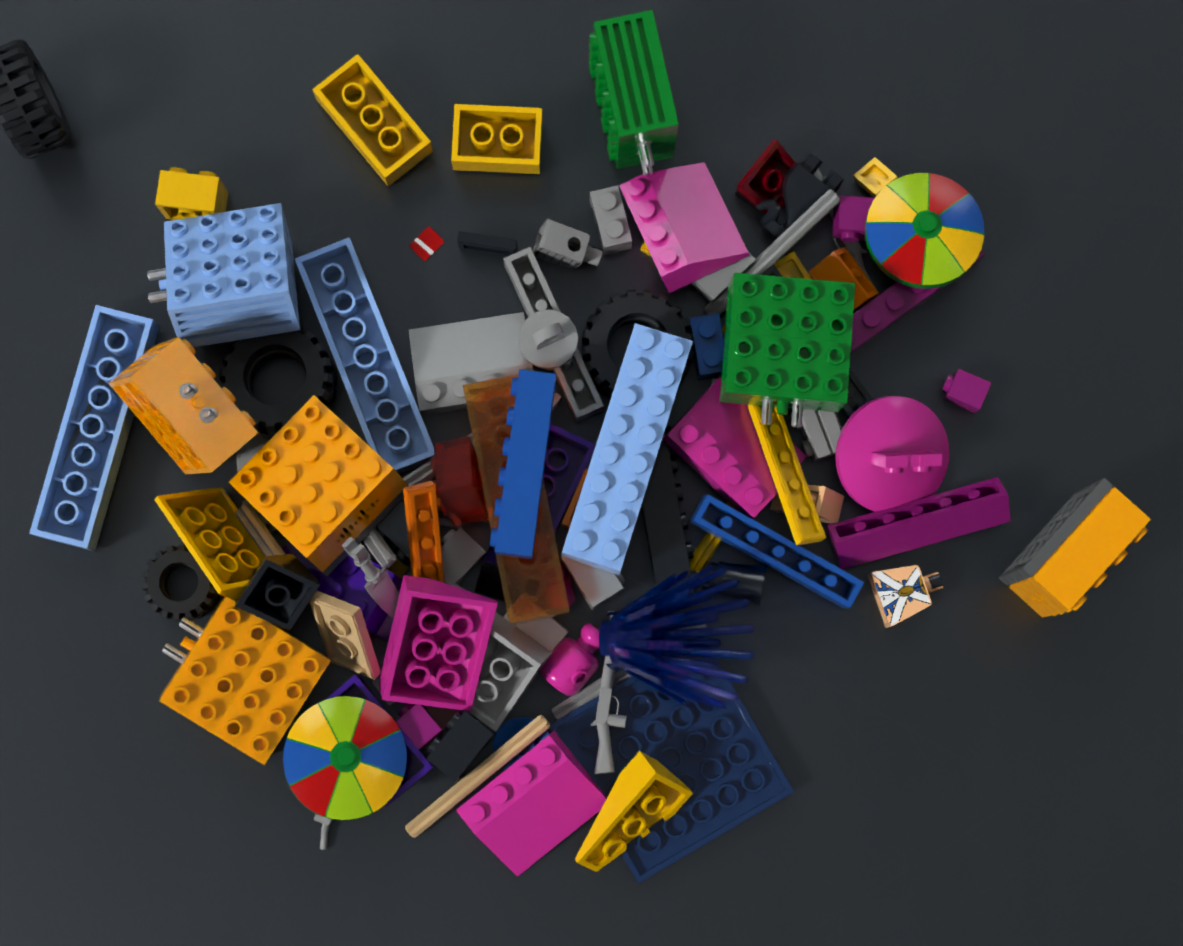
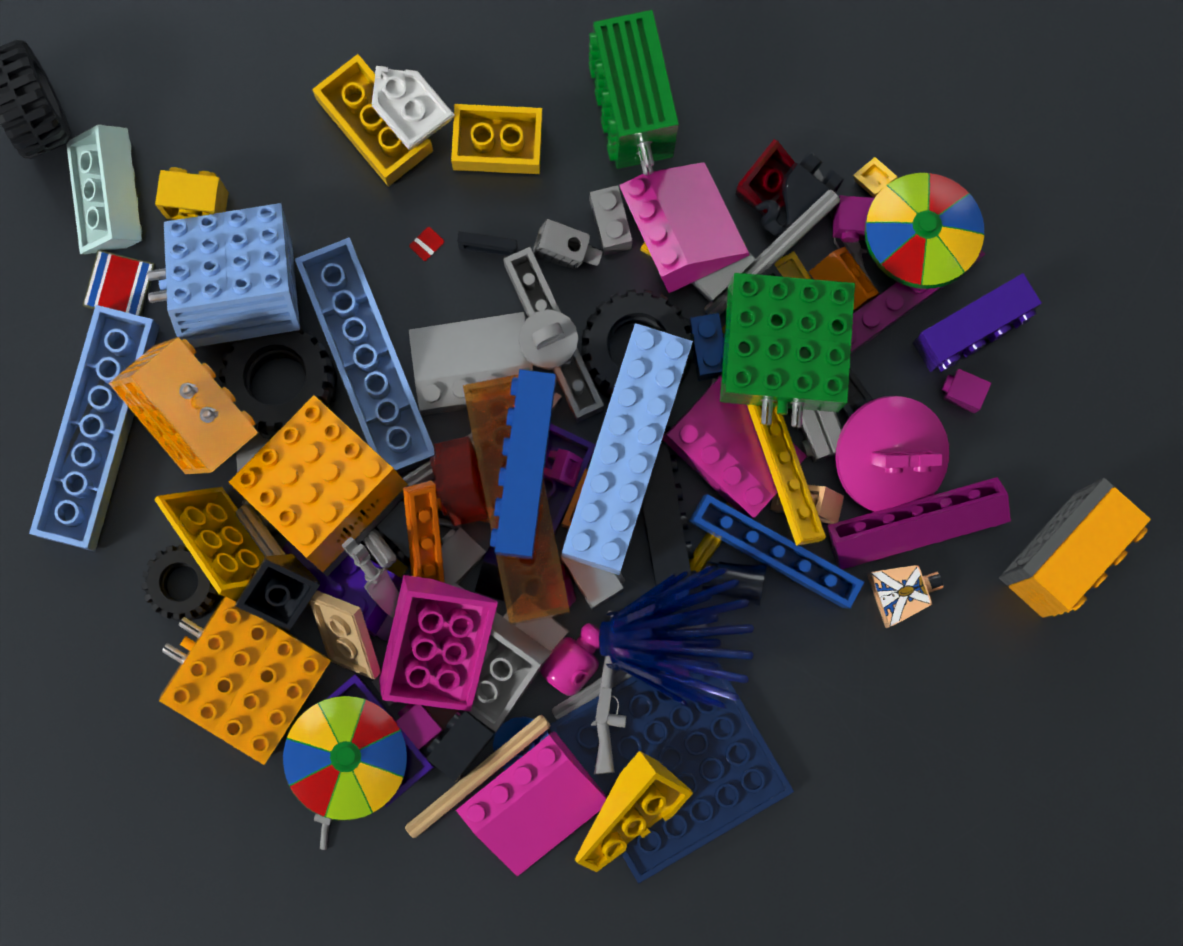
none -> light aqua slope [66,125,142,254]
none -> tile [82,250,156,316]
none -> white tile [372,66,455,150]
none -> dark pink tile [544,449,583,487]
none -> dark purple brick [913,273,1042,373]

